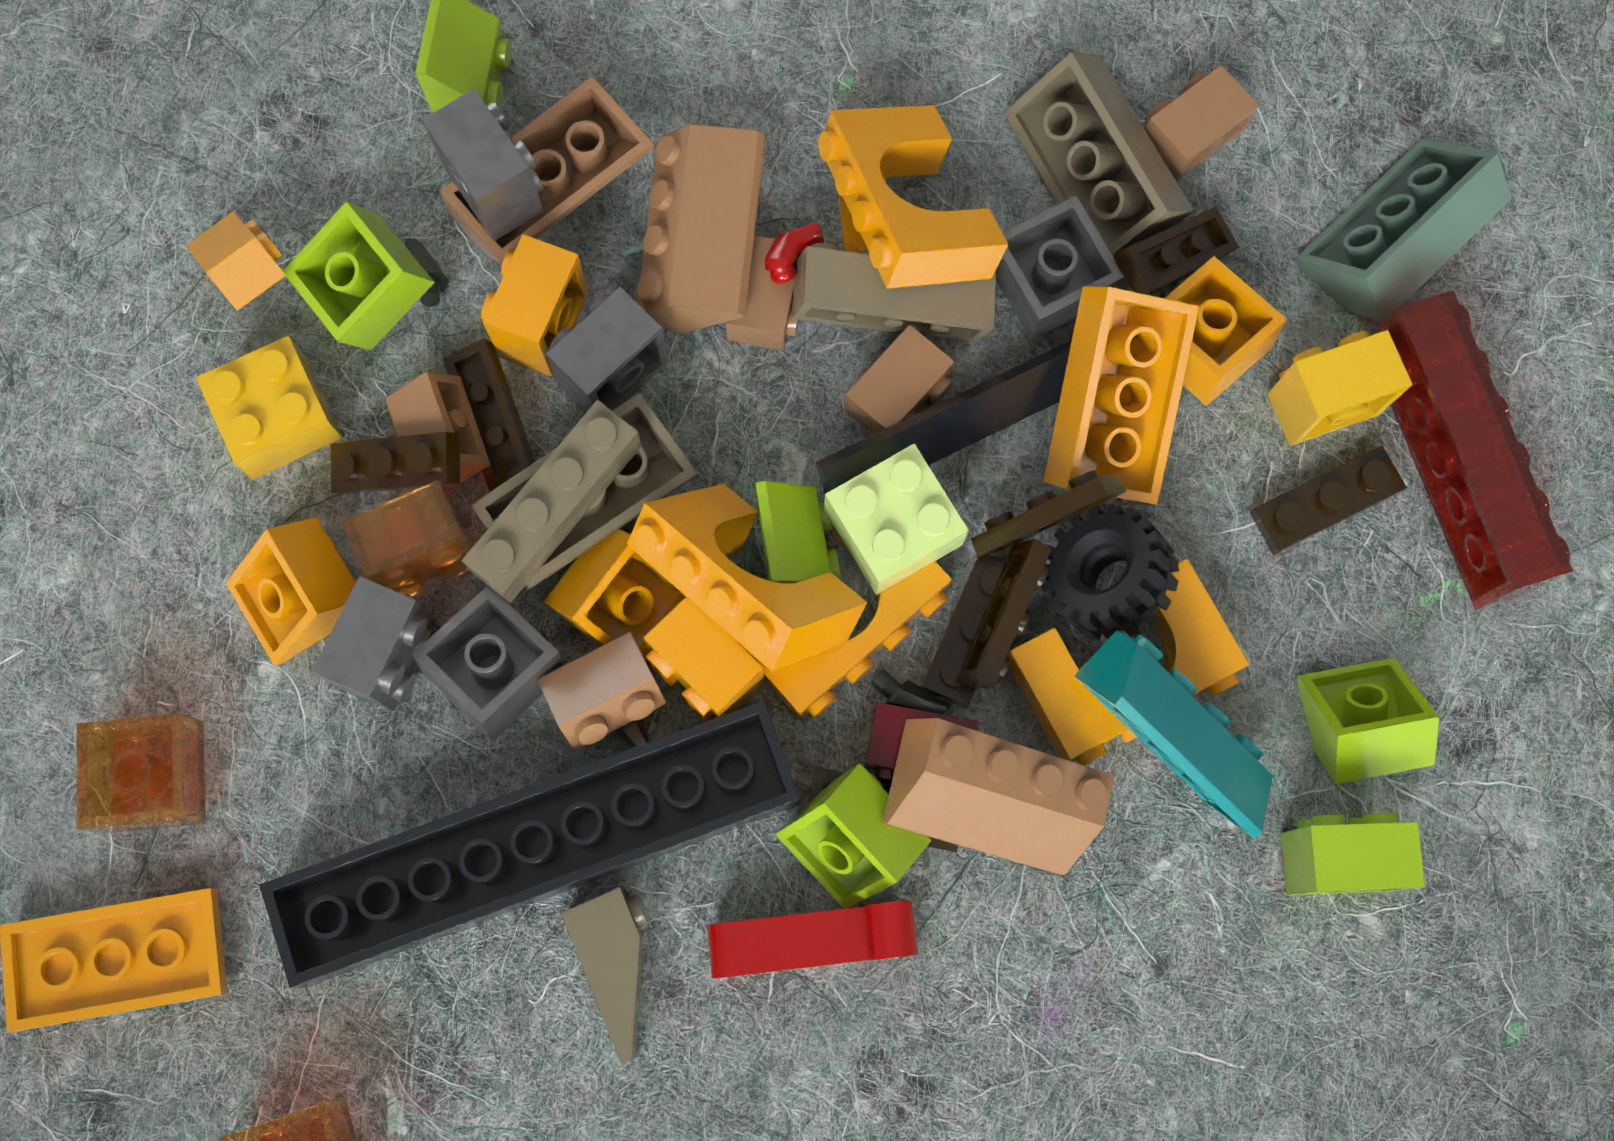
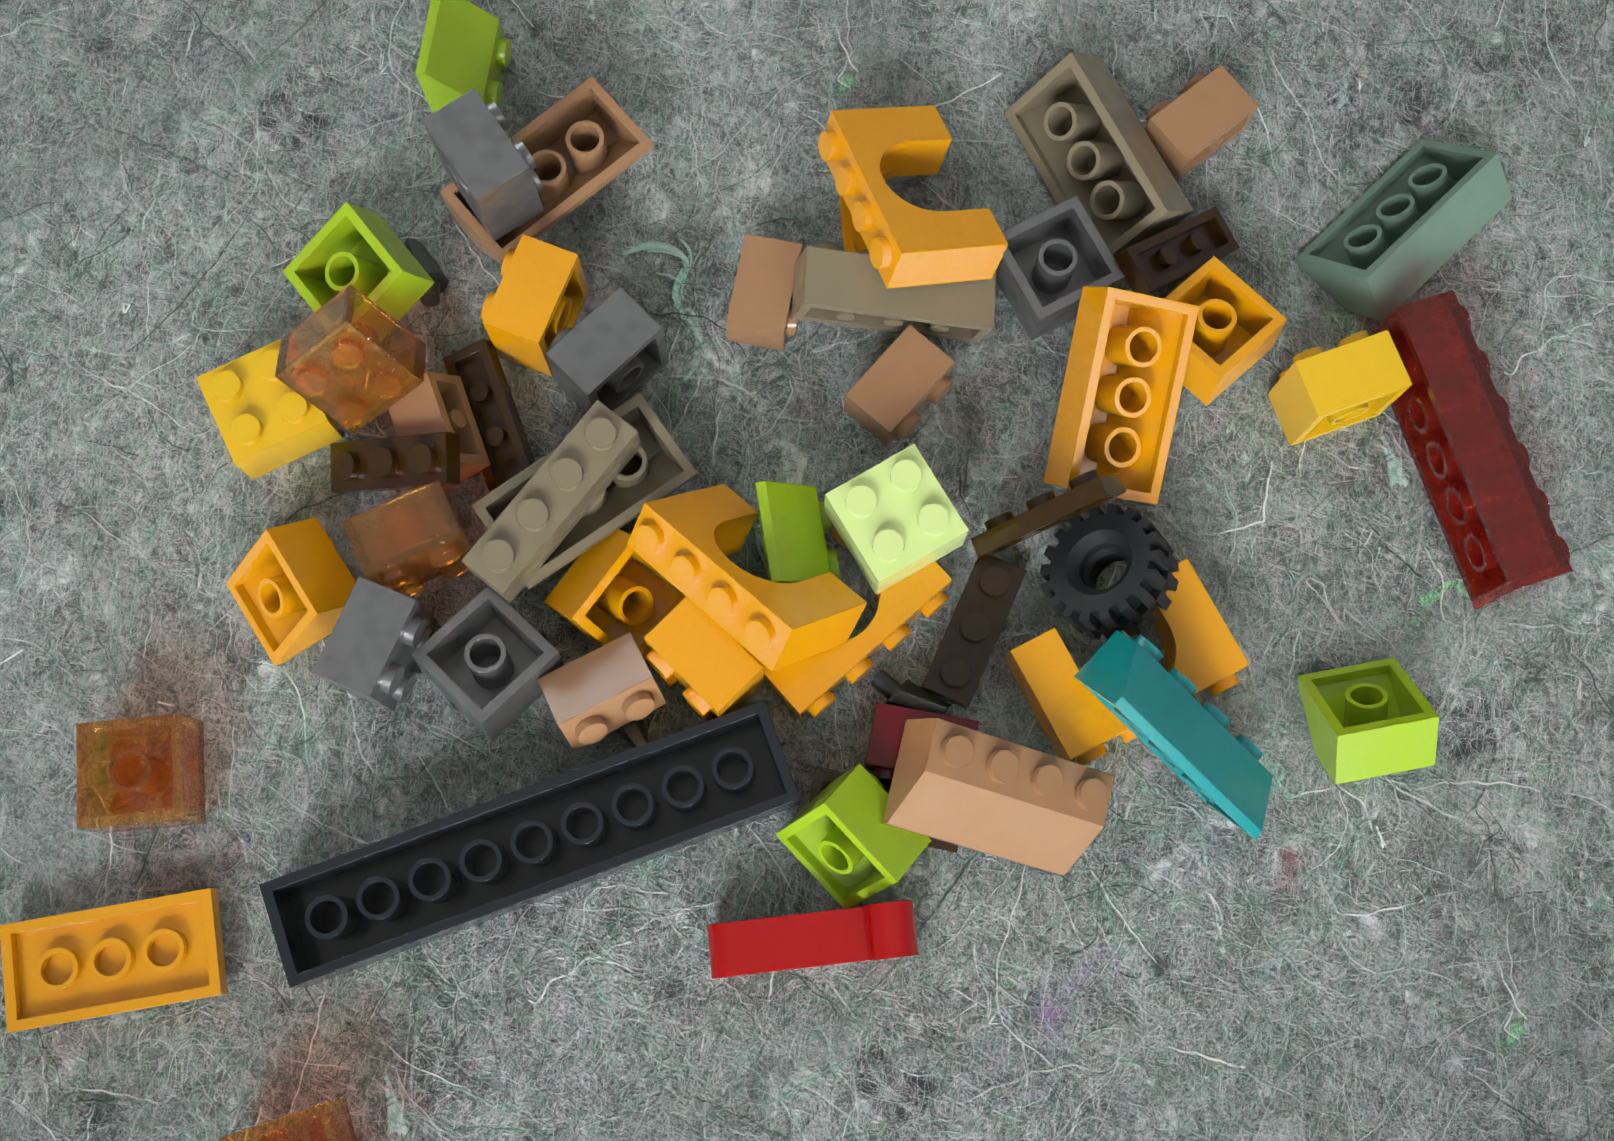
light orange brick [186,212,286,311] -> none
dark tan slope [561,887,648,1064] -> none
medium nougat slope [637,124,766,335] -> none
red arm [764,221,824,284] -> none
black tile [815,340,1072,494] -> none
dark brown plate [956,539,1052,689] -> none
dark brown plate [1250,446,1407,556] -> none
lime brick [1281,813,1425,895] -> none
none -> clear orange brick [275,284,426,434]

